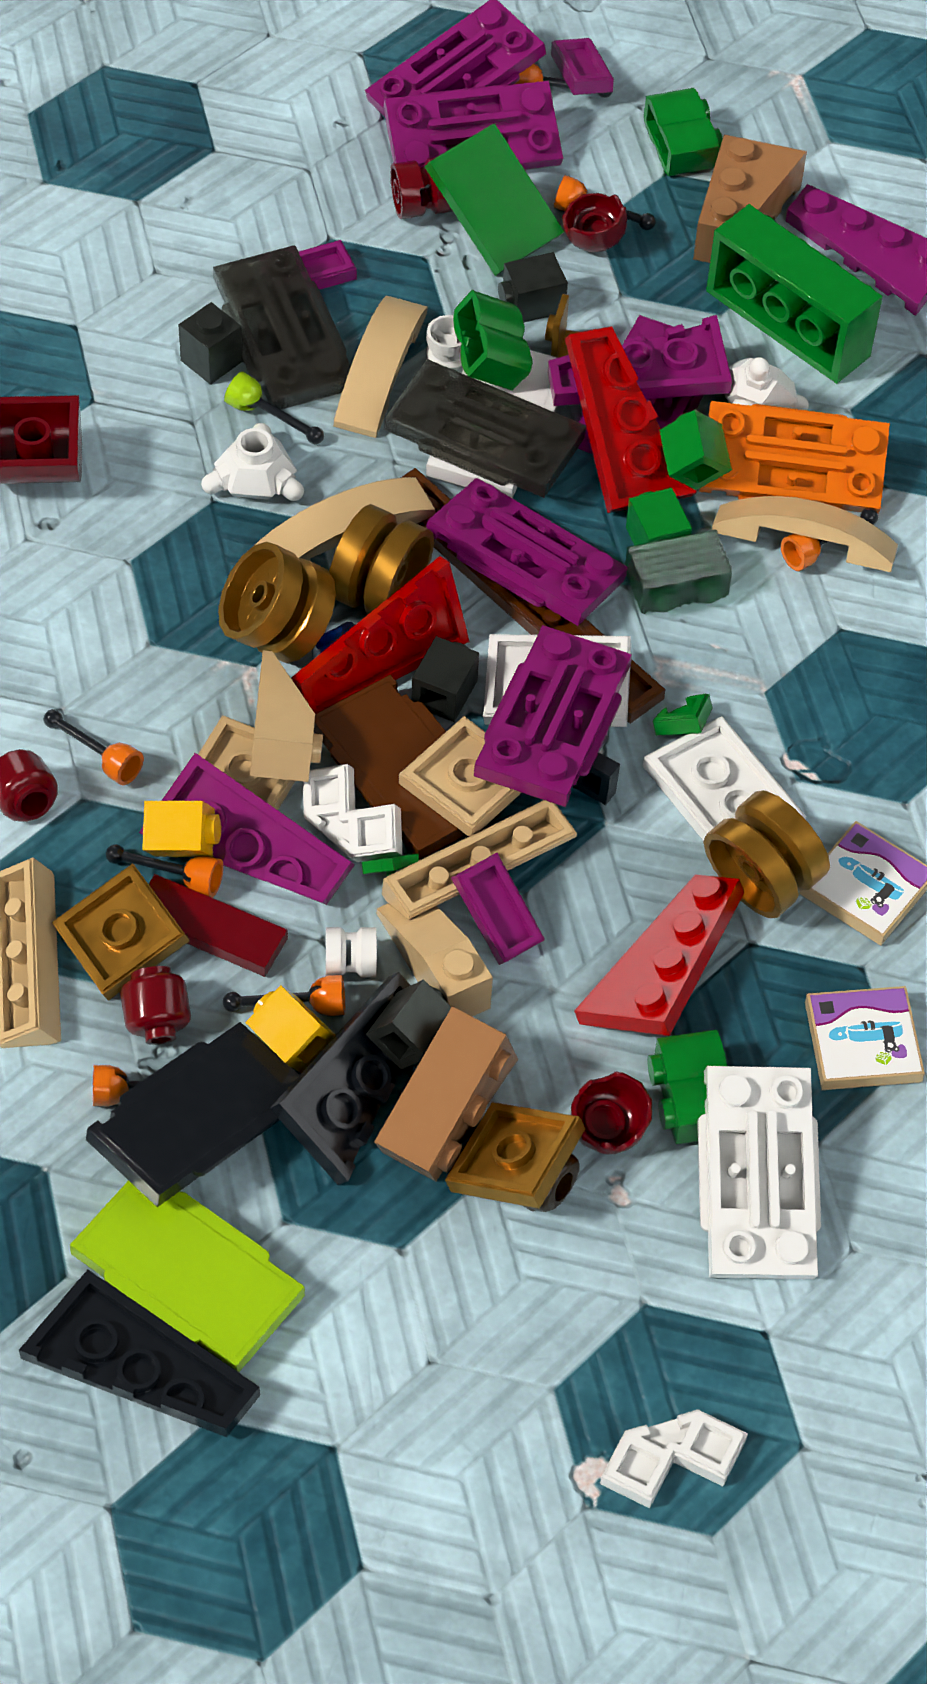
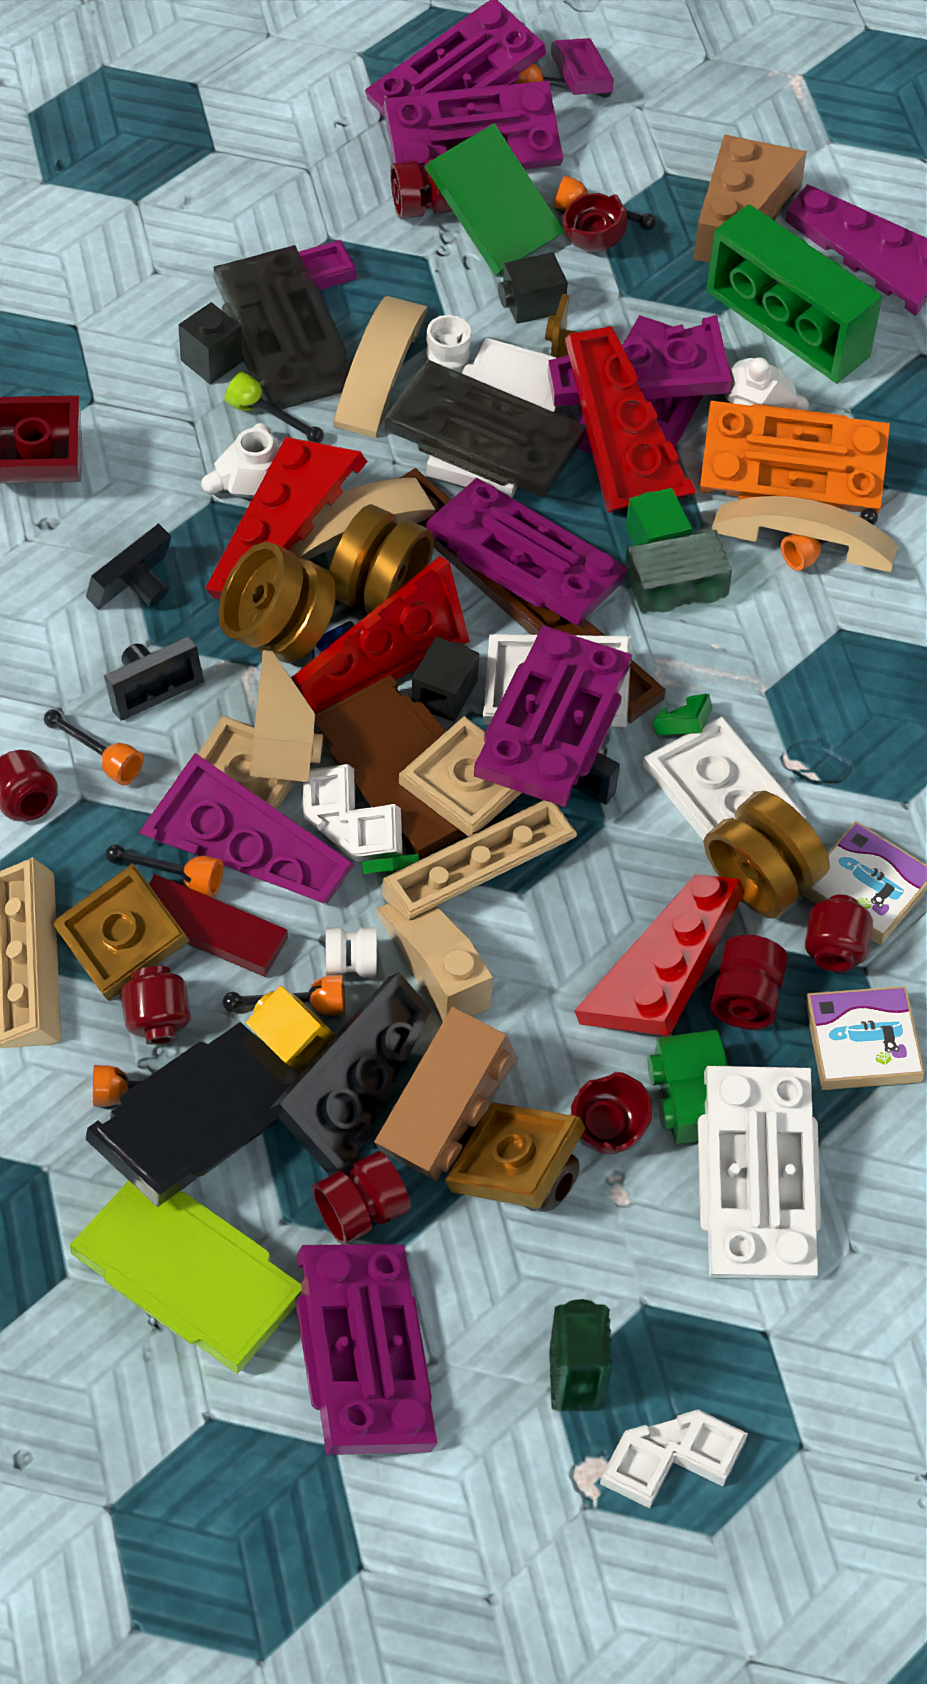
black wing [19,1269,260,1437] -> none
yellow brick [142,801,221,857] -> none
pearl dark grey brick [366,979,451,1070] -> none
magenta tile [451,853,545,965] -> none
green brick [453,290,533,391] -> none
green brick [643,88,723,176] -> none
green brick [659,410,732,490] -> none
none -> black tile [86,523,171,610]
none -> black tile [104,637,204,721]
none -> red wing [205,437,368,600]
none -> magenta piece [296,1244,438,1455]
none -> dark red wheel [312,1151,411,1245]
none -> clear green brick [549,1299,613,1411]
none -> dark red wheel [710,935,789,1030]
none -> dark red head [804,894,873,972]

